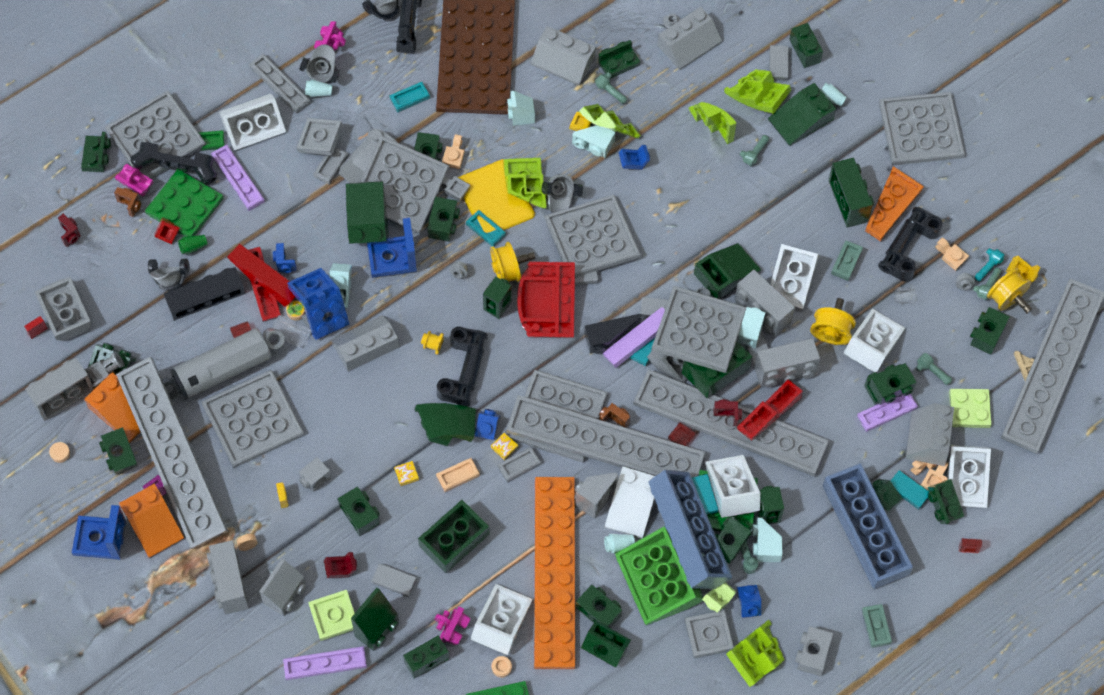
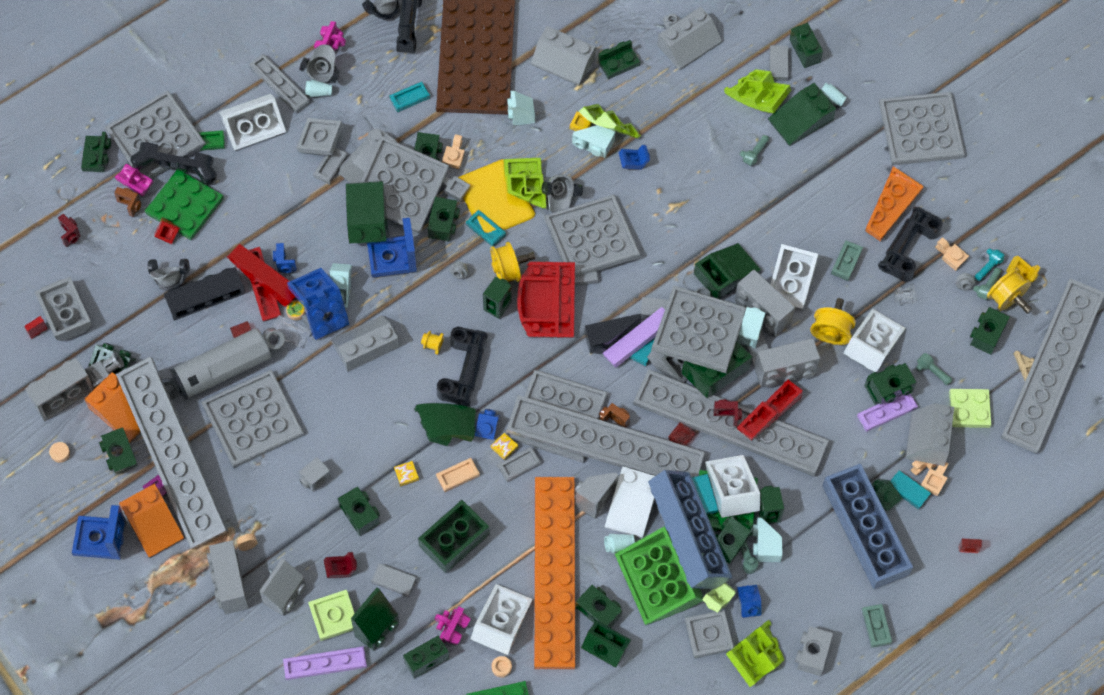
green cone [178,235,207,255] -> none
lavender tile [211,145,265,211] -> none
yellow tile [276,482,289,509] -> none
sand green piece [594,72,627,104] -> none
lime slope [688,102,737,144] -> none
dark green brick [828,157,874,228] -> none
dark green bracket [927,479,964,525] -> none
white slope [947,445,991,508] -> none

